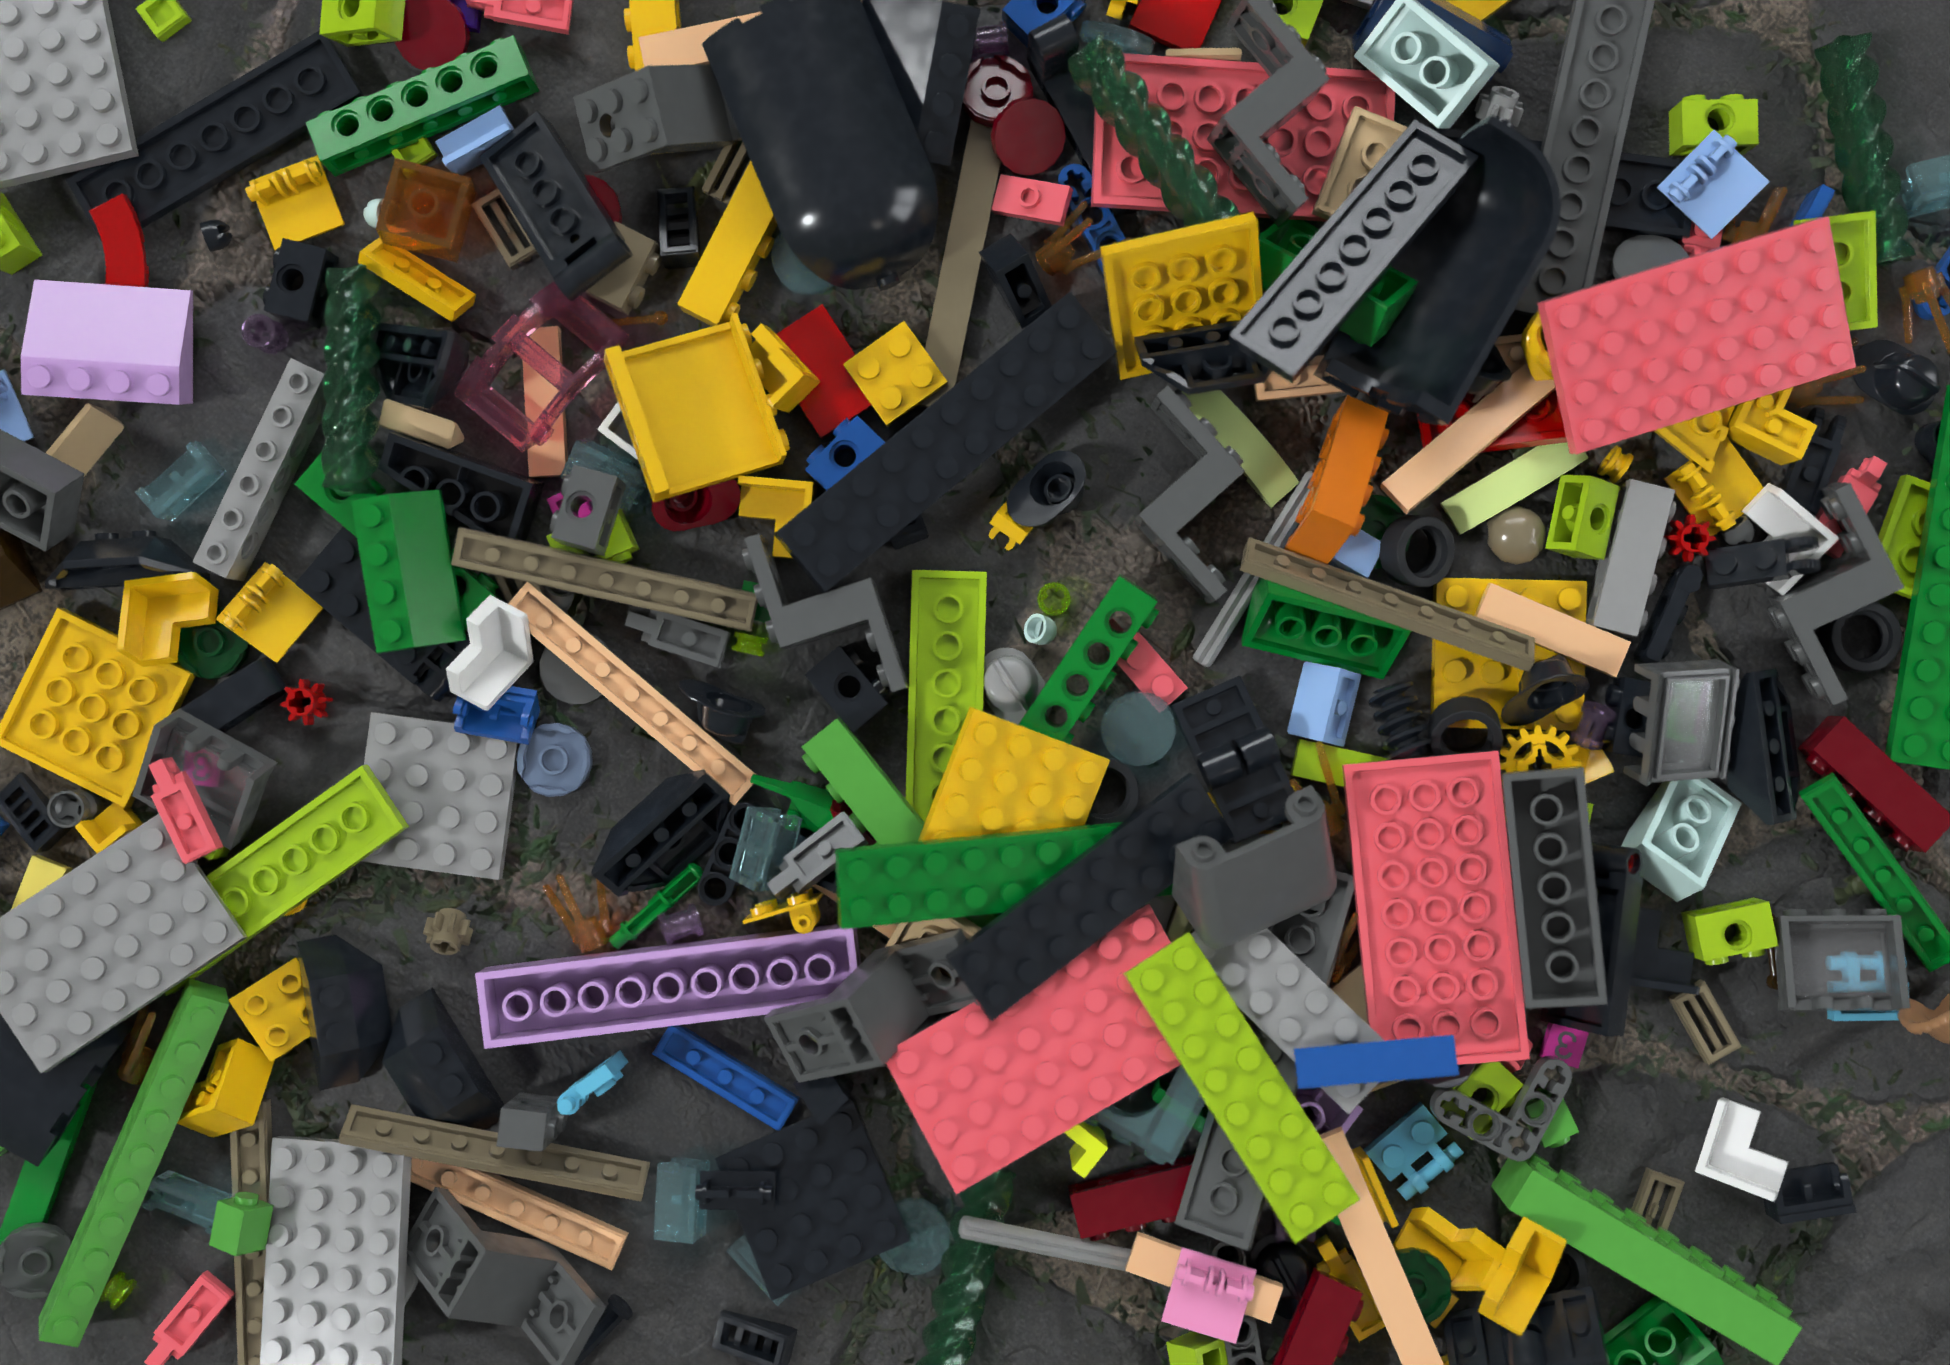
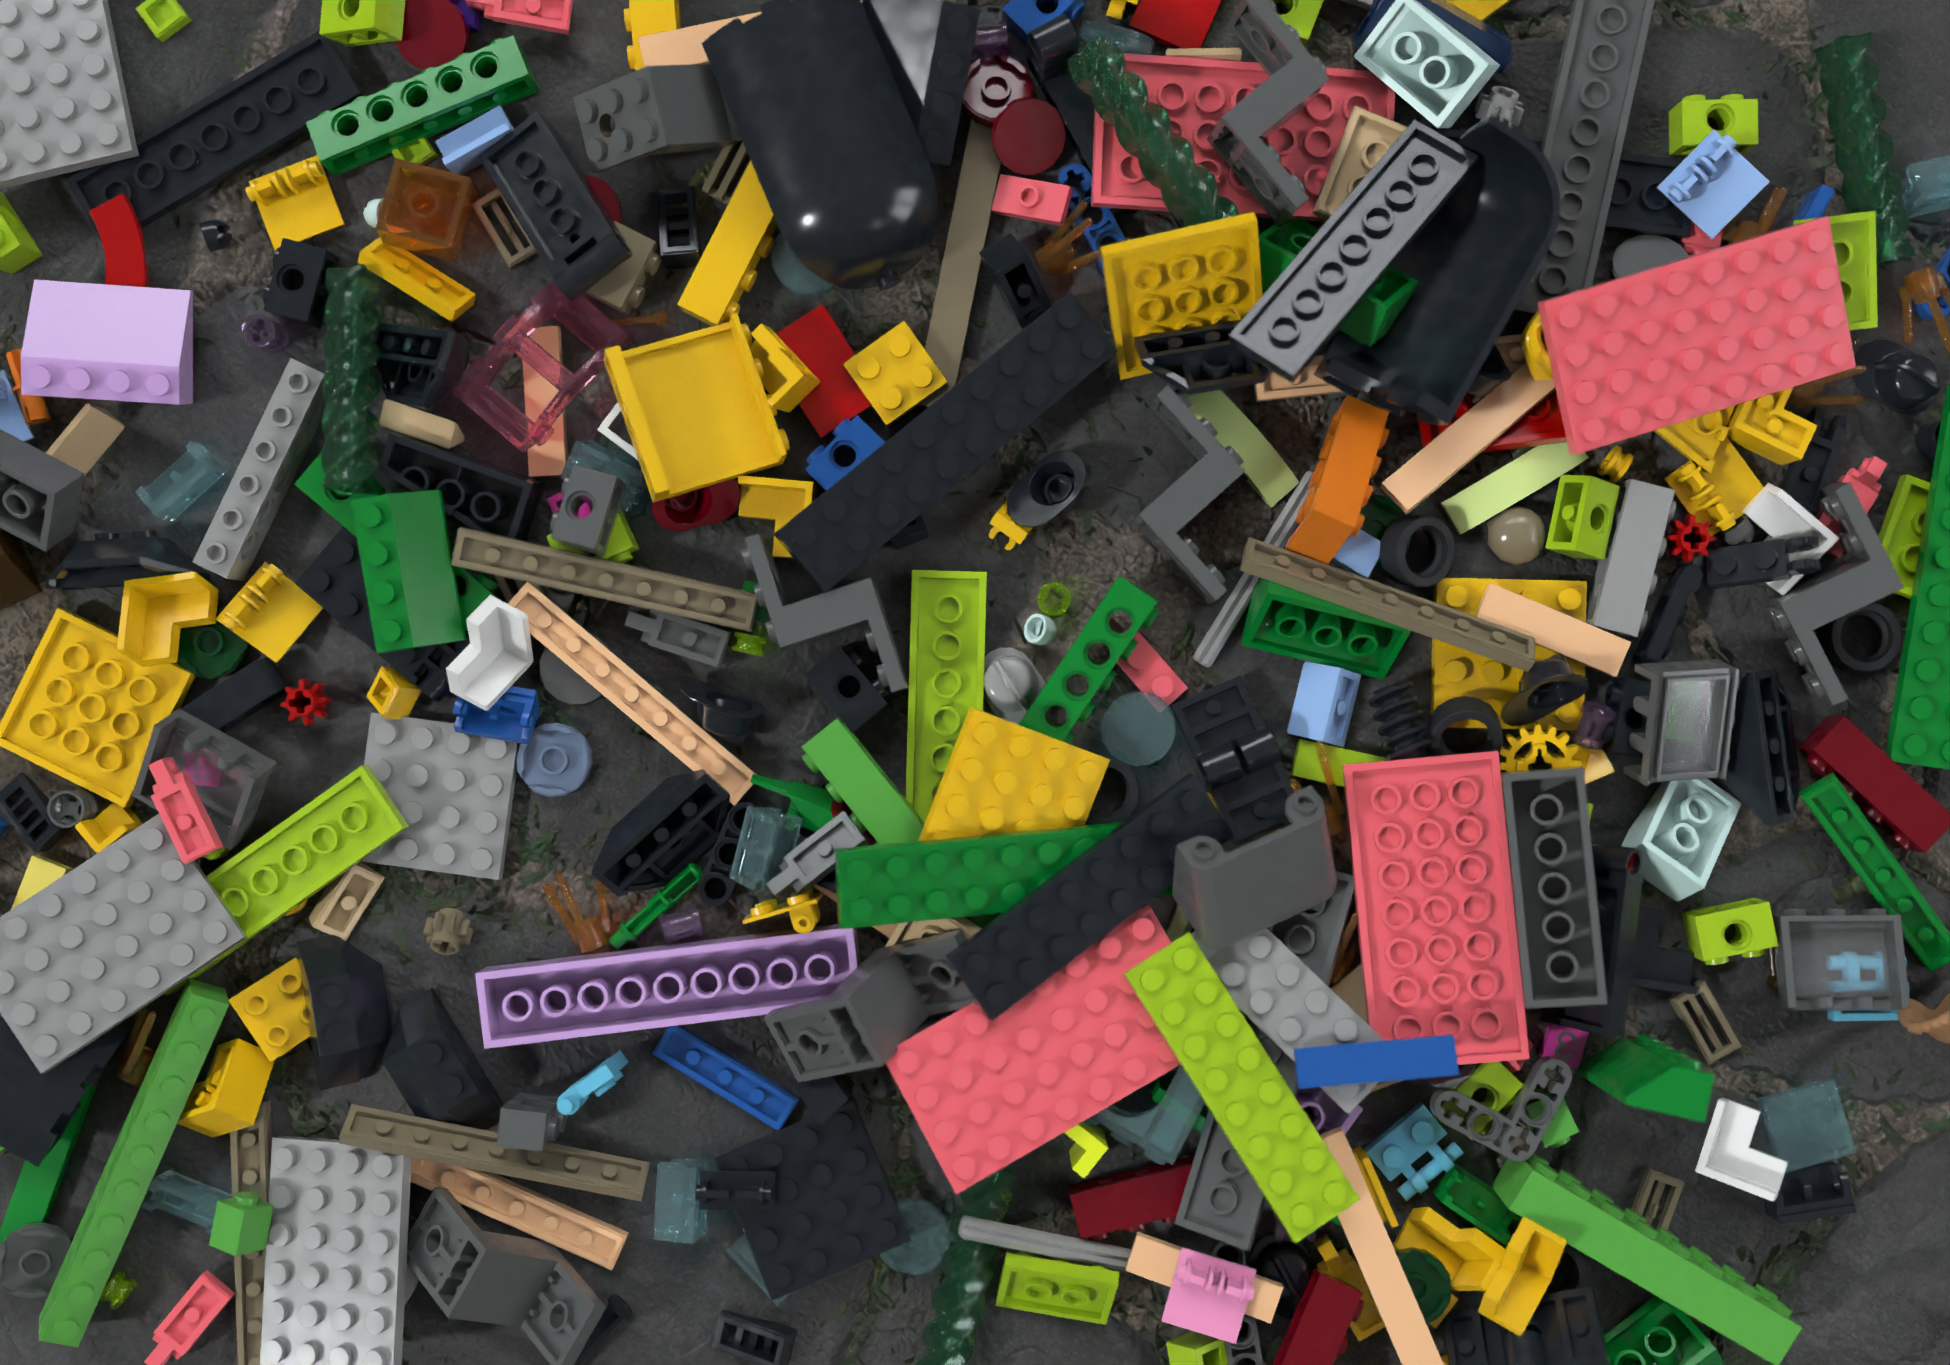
none -> orange axle [6,349,51,425]
none -> tan slope [309,862,385,941]
none -> yellow slope [366,666,422,719]
none -> lime plate [995,1252,1119,1325]
none -> green hinge [1432,1162,1521,1245]
none -> green slope [1576,1034,1715,1122]
none -> clear light blue tile [1758,1078,1856,1173]

